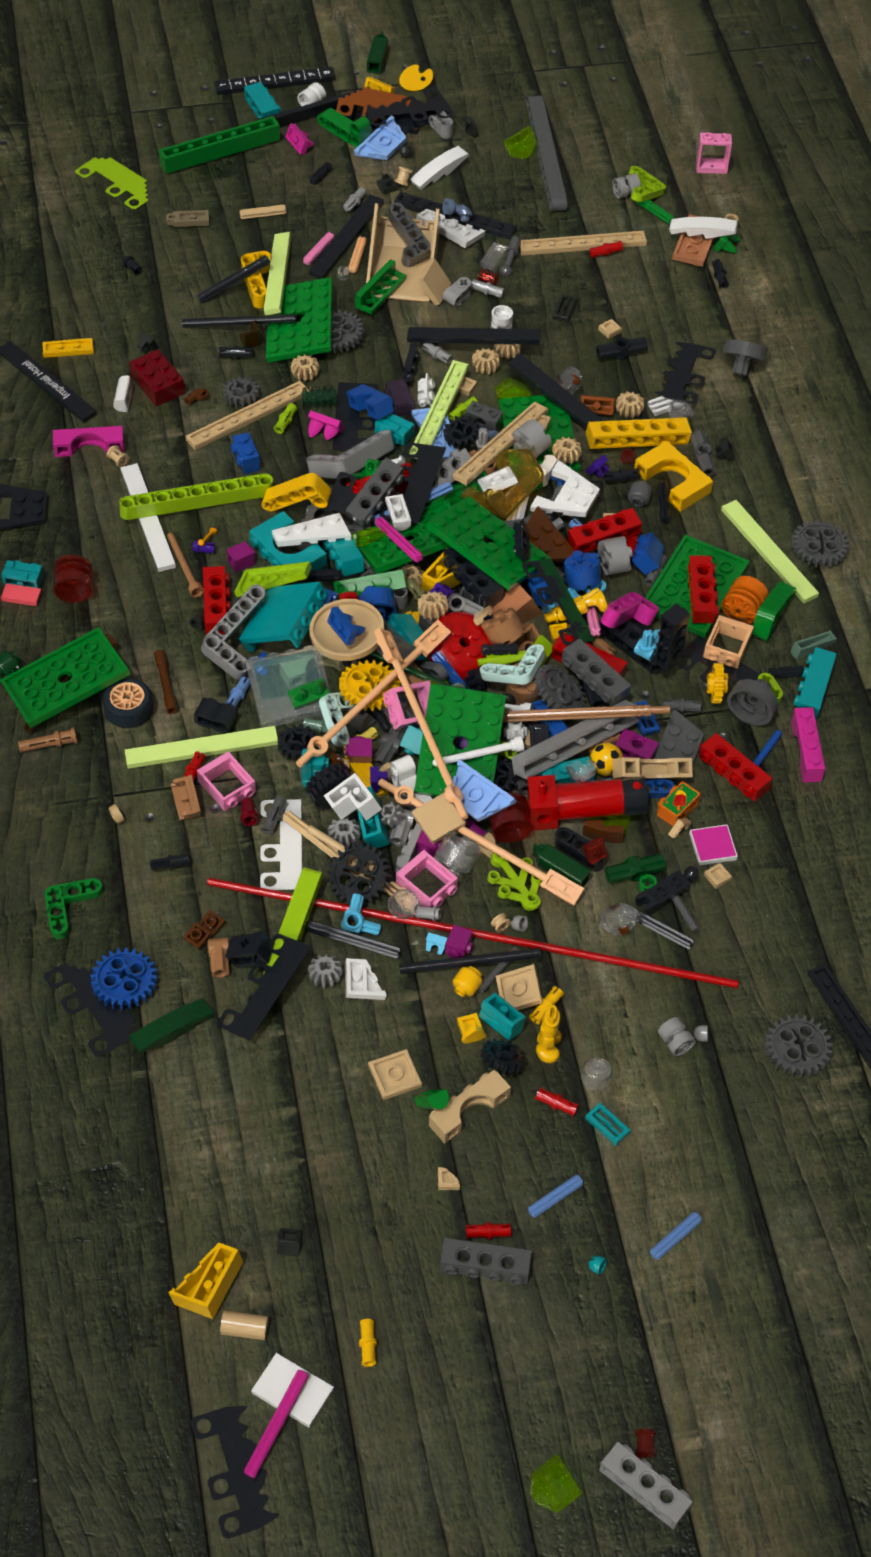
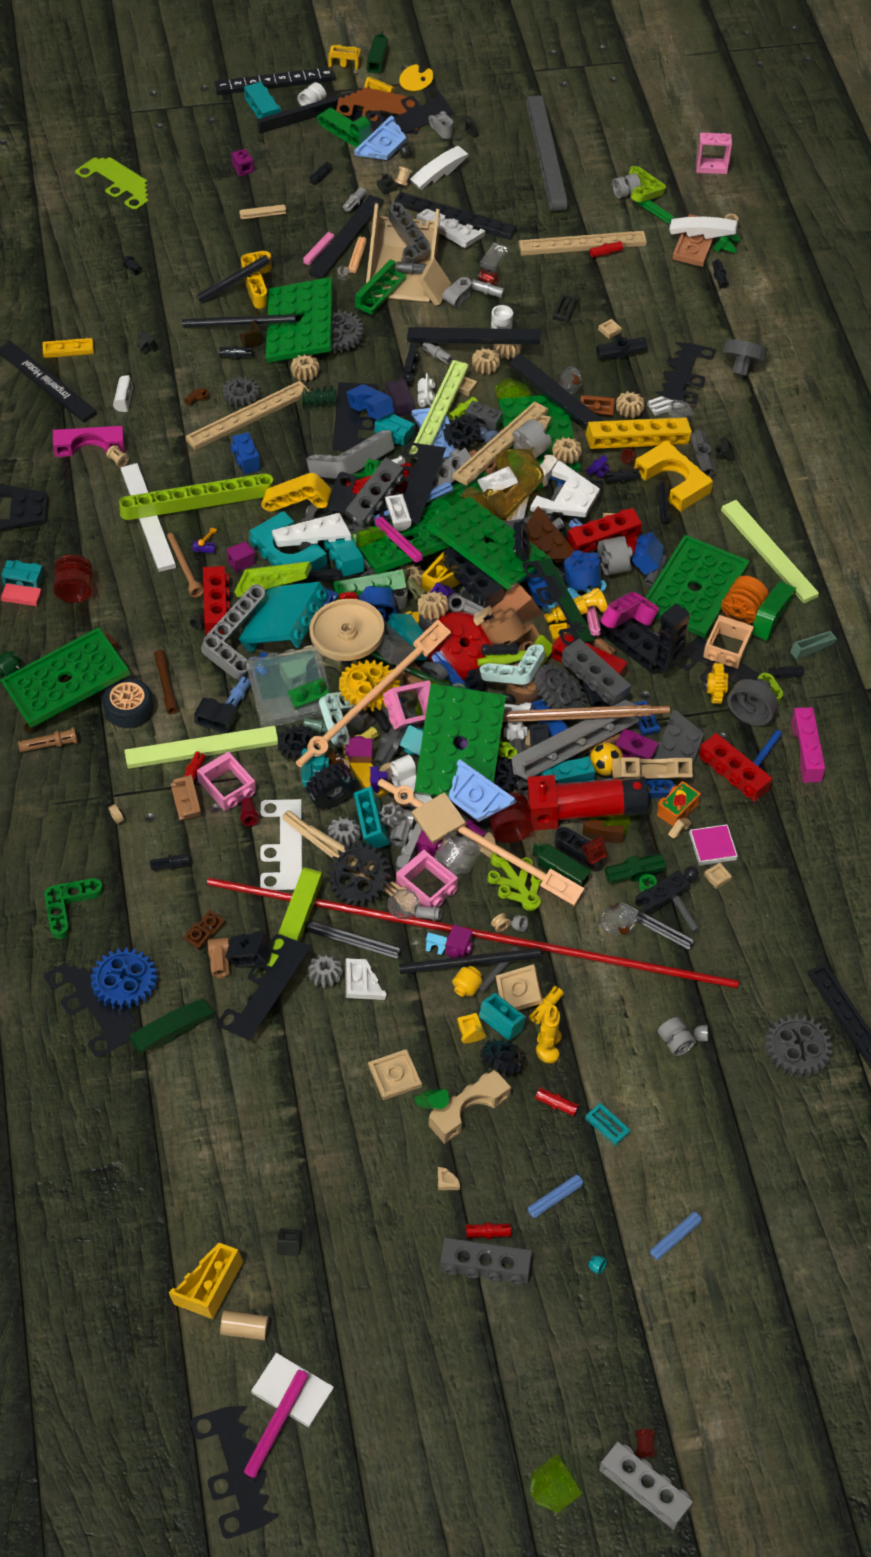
dark red brick [129,349,185,407] -> none
green brick [159,116,280,174] -> none
dark tan hinge [166,210,209,227] -> none
dark grey pin [261,796,287,835] -> none
yellowish green tile [264,232,291,315] -> none
lime pin [274,403,297,434] -> none
dark pink tile [285,124,314,155] -> none
dark pink tile [308,410,345,440] -> none
white brick [324,773,382,821] -> none
blue tile [327,606,366,646] -> none
medium azure axle [341,894,381,936] -> none
yellow pin [359,1319,377,1367] -> none
black piece [367,97,453,126] -> none
light nougat bar [374,627,468,820] -> none
white piece [432,736,524,766] -> none
sand blue arm [442,198,473,222] -> none
light grey axle [476,428,489,451] -> none
dark grey pin [499,236,521,277] -> none
clear neon green slope [503,125,537,159] -> none
clear hair [566,759,597,782] -> none
clear hair [581,1057,613,1091] -> none
dark grey head [628,480,653,507] -> none
medium azure axle [634,629,660,661] -> none
dark grey pin [663,698,701,713] -> none
red brick [688,556,719,623] -> none
dark grey gear [791,519,849,568] -> none
teal brick [793,647,837,720] -> none
none -> magenta brick [231,149,254,176]
none -> yellow window [328,45,361,70]
none -> dark grey axle [396,261,427,275]

